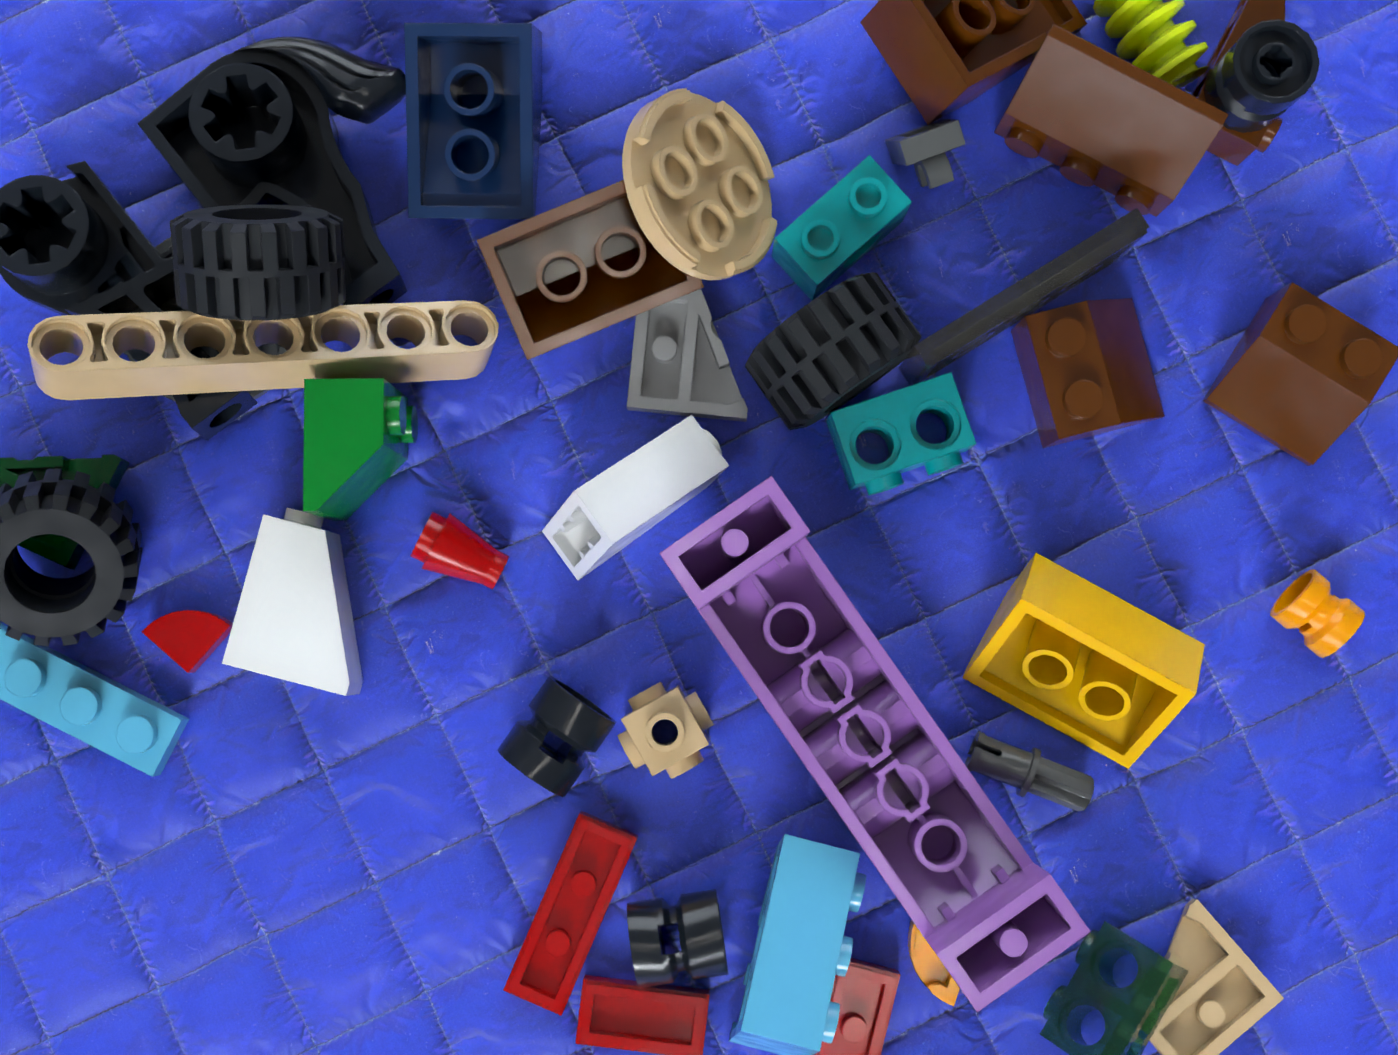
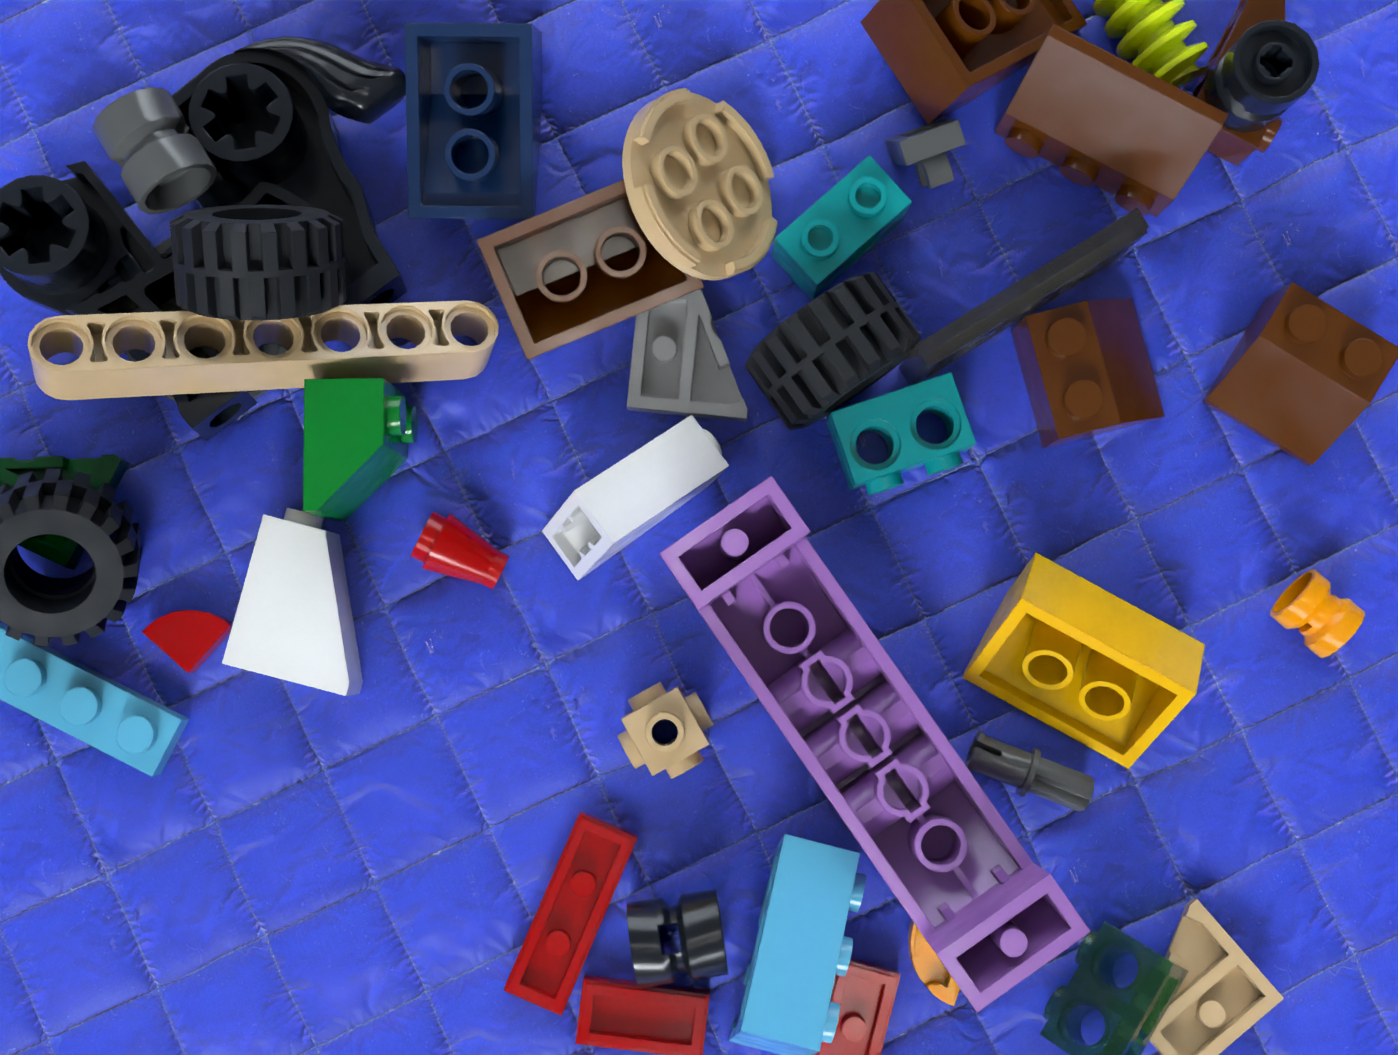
black wheel [497,676,617,797] -> none
none -> dark grey wheel [93,87,217,214]

